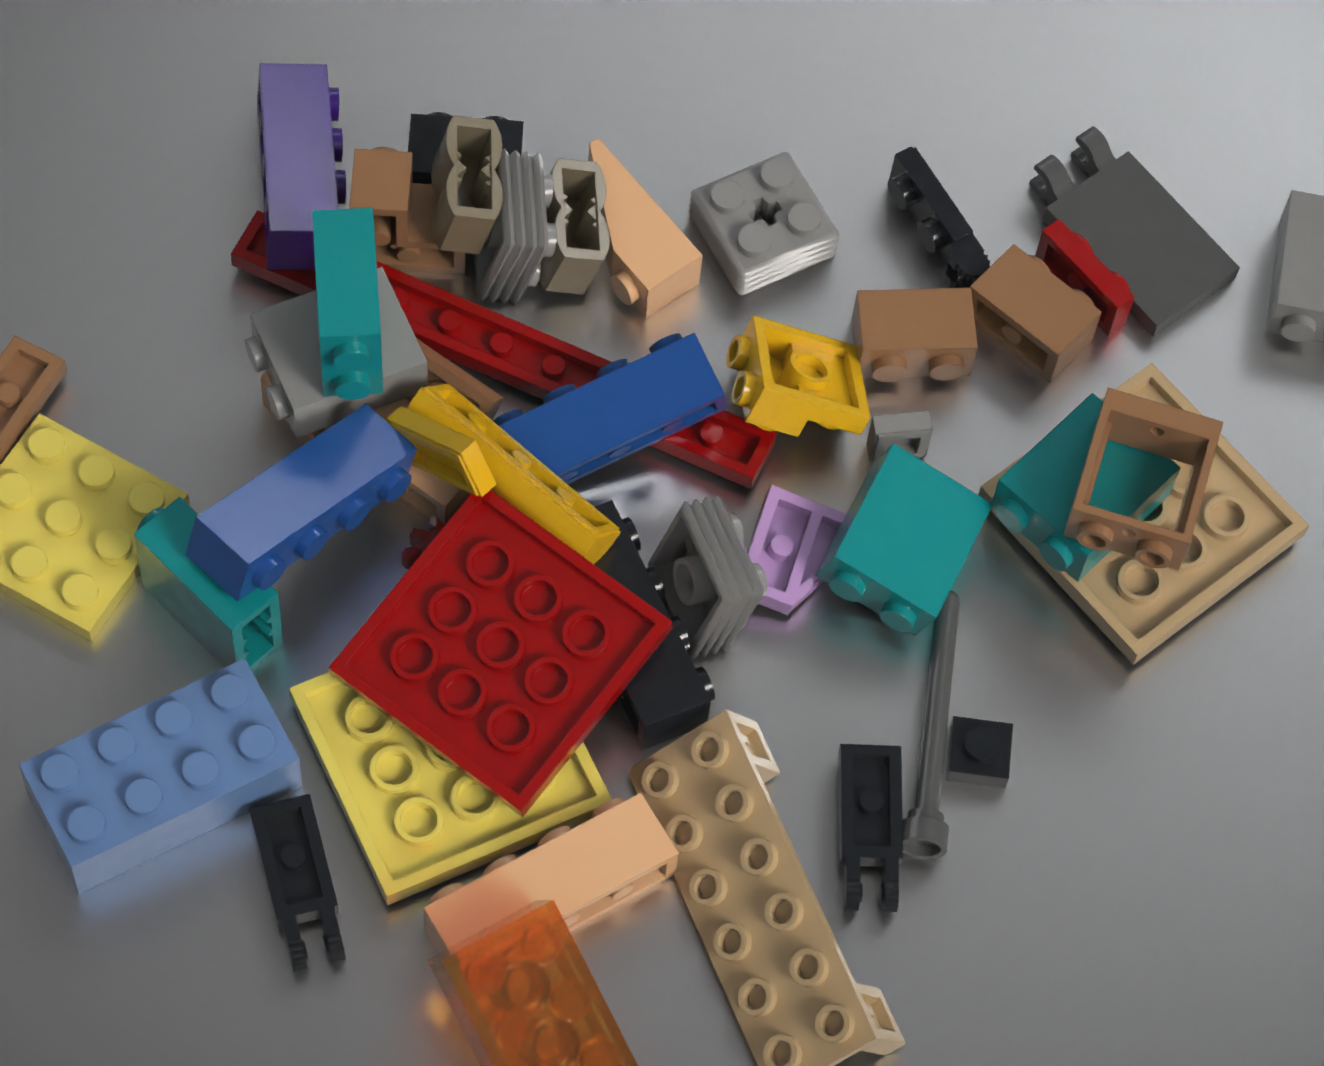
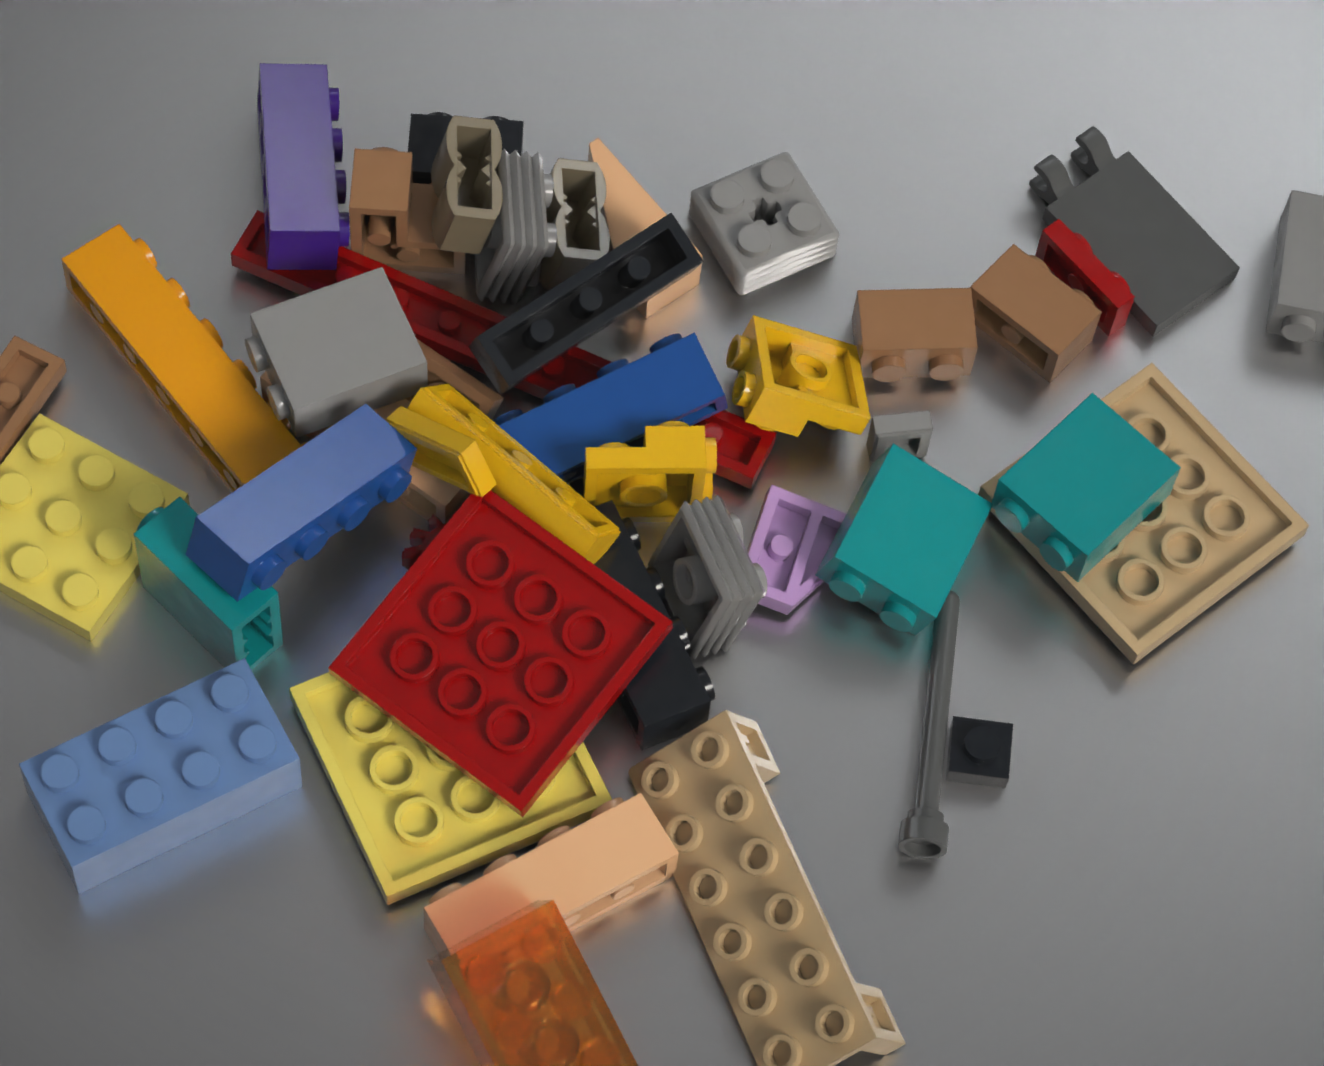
black hinge [249,794,346,972] -> none
teal brick [312,207,383,400] -> none
black hinge [838,744,903,912] -> none
black hinge [888,146,990,288] -> none
medium nougat window [1063,387,1223,571] -> none
none -> light orange brick [61,224,307,492]
none -> black brick [468,212,704,395]
none -> yellow plate [582,421,717,522]

